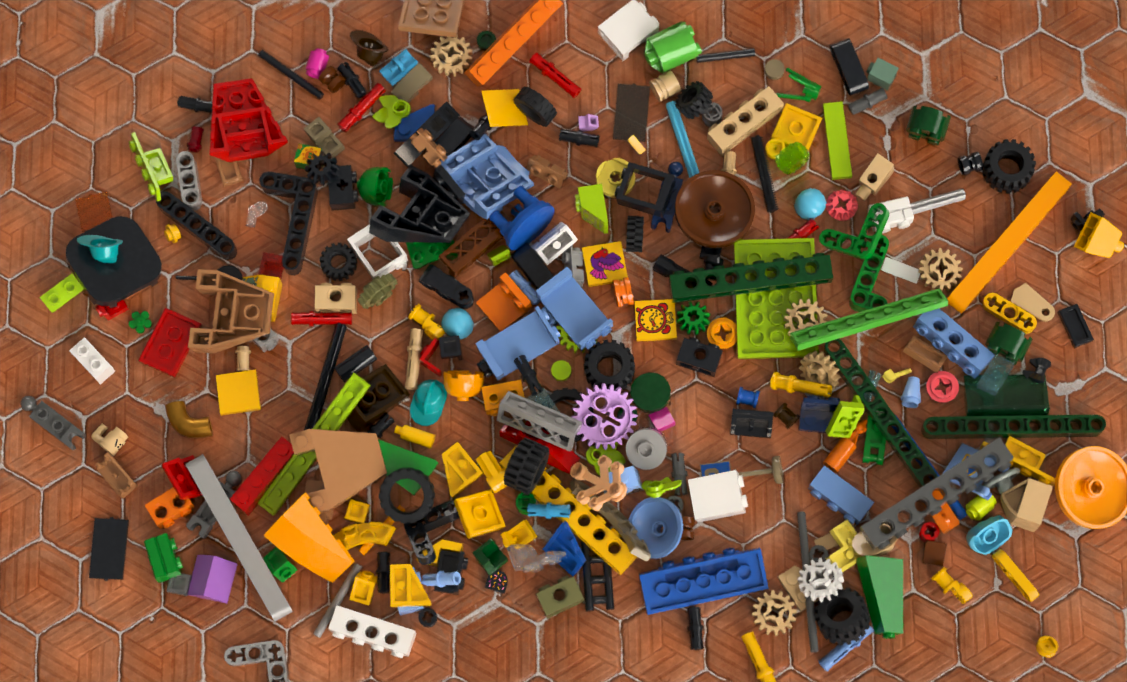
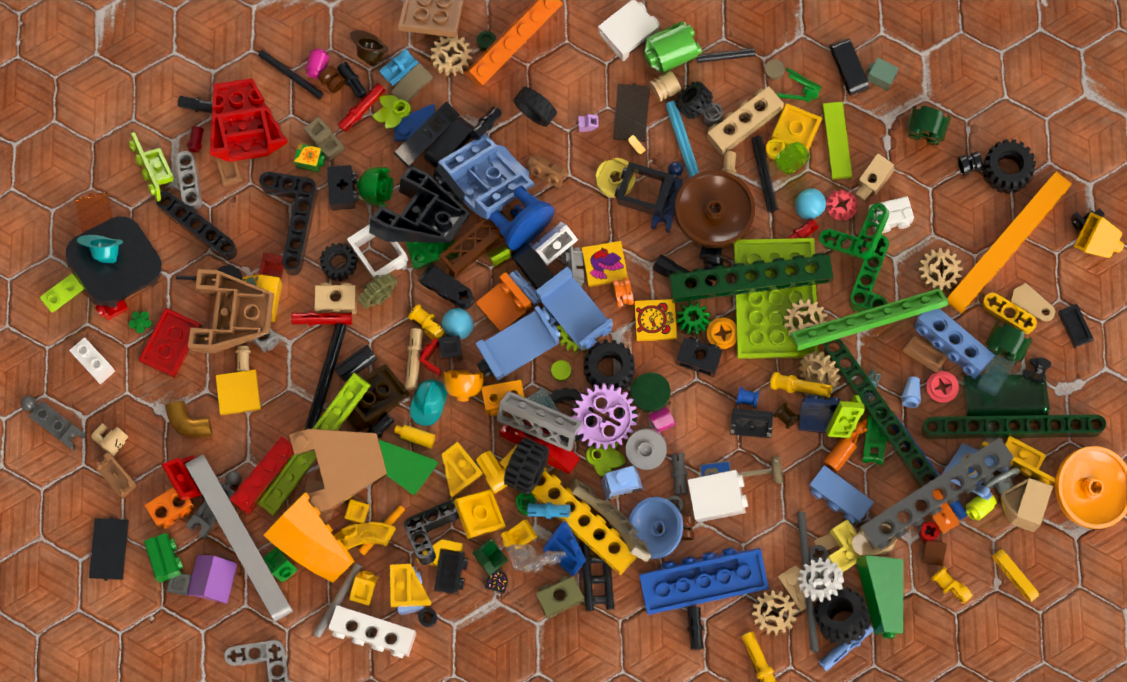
yellow plate [164,224,181,243] -> none
clear arm [246,201,268,228] -> none
black gear [305,151,339,186] -> none
black axle [375,552,390,594] -> none
black tyre [379,468,435,524] -> none
medium nougat hinge [410,128,448,168] -> none
light blue axle [422,571,461,587] -> none
yellow sticker [481,89,528,127] -> none
black pin [514,355,543,396] -> none
red pin [529,52,582,98] -> none
black pin [559,128,600,148] -> none
light nougat plant [570,455,627,511] -> none
lime slope [575,184,608,234] -> none
black tyre [626,216,644,252] -> none
lime plate [641,477,682,498] -> none
dark grey axle [848,88,887,115] -> none
white sticker [881,257,920,284] -> none
light yellow hand [882,368,912,384] -> none
light grey axle [910,189,966,214] -> none
medium azure piece [966,515,1012,555] -> none
yellow tile [1036,636,1058,657] -> none

